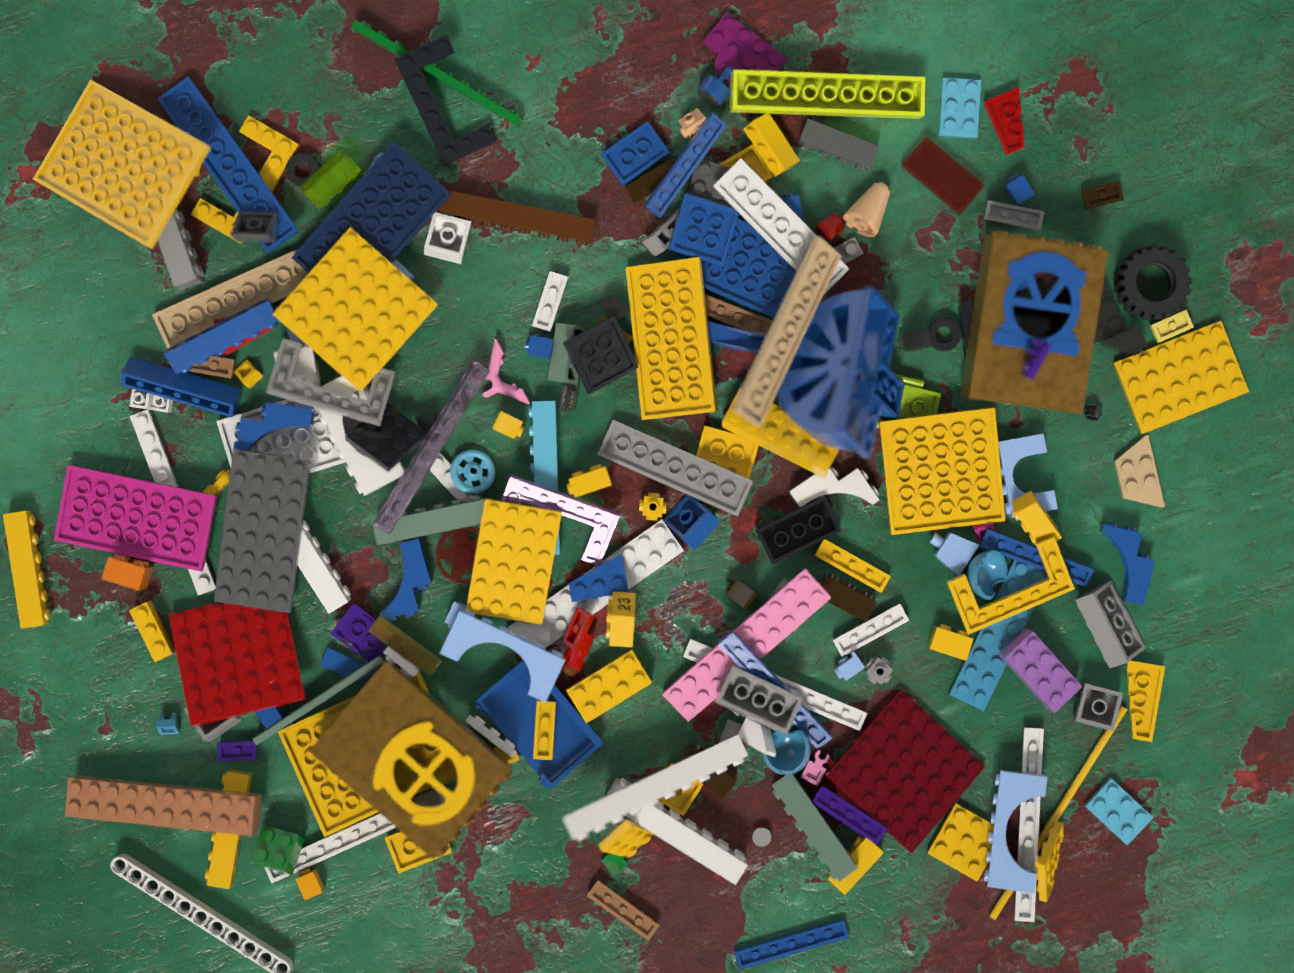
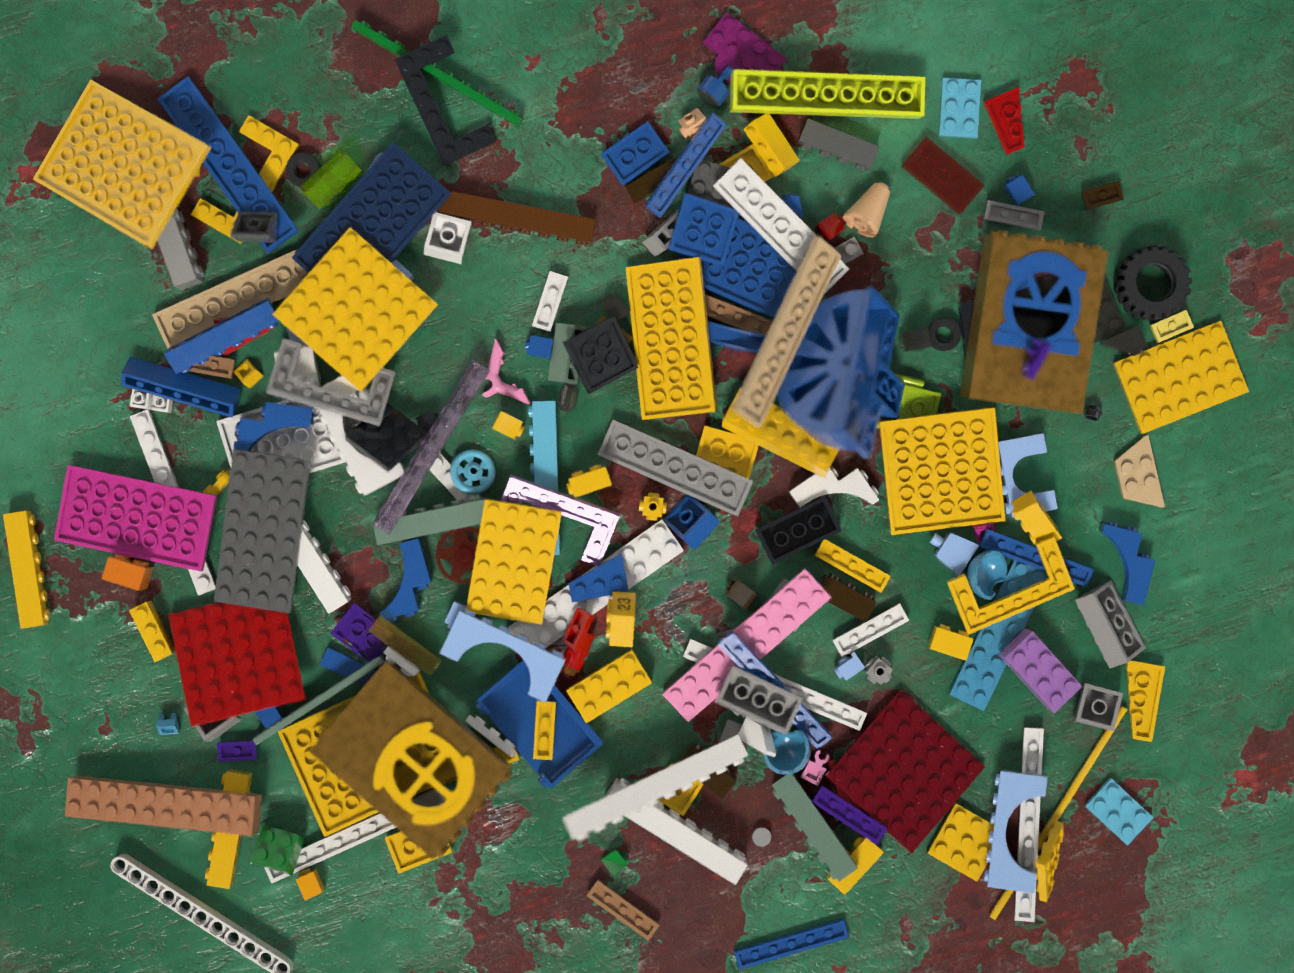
yellow plate [598,820,653,858] -> none

